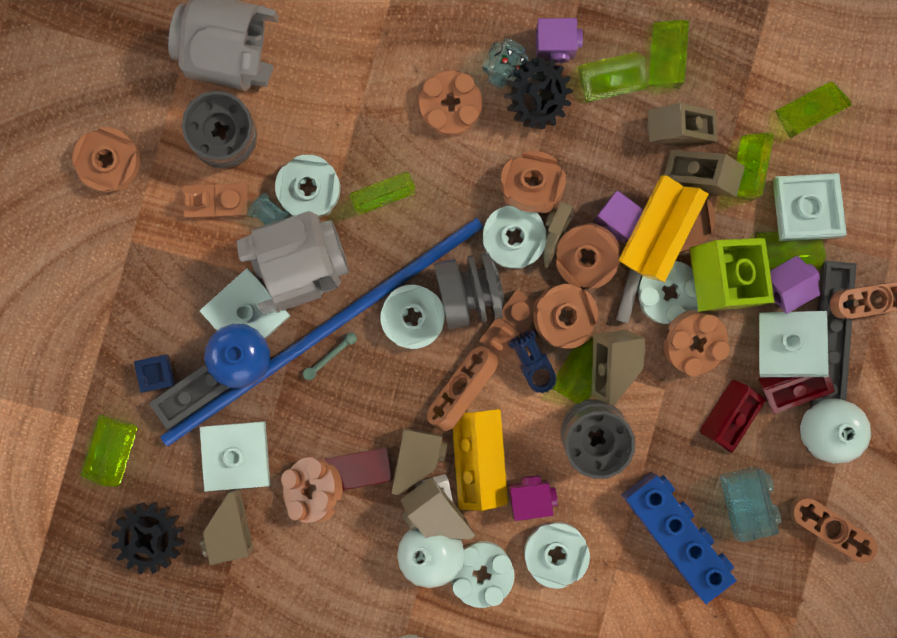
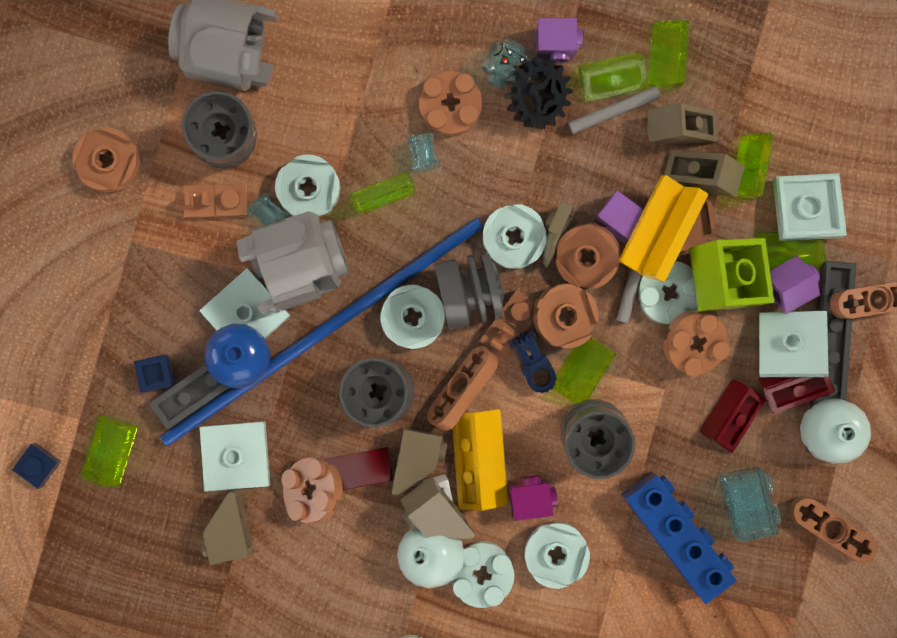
black gear [111,502,185,574] -> none
sand green hinge [303,332,357,380] -> none
nougat plate [501,151,566,213] -> none
dark tan slope [591,330,646,406] -> none
clear neon green slope [775,81,853,139] -> none
none -> dark blue plate [12,443,61,489]
none -> dark grey wheel [339,358,415,428]
none -> clear light blue bush [407,133,440,172]
none -> light grey bar [567,86,660,134]

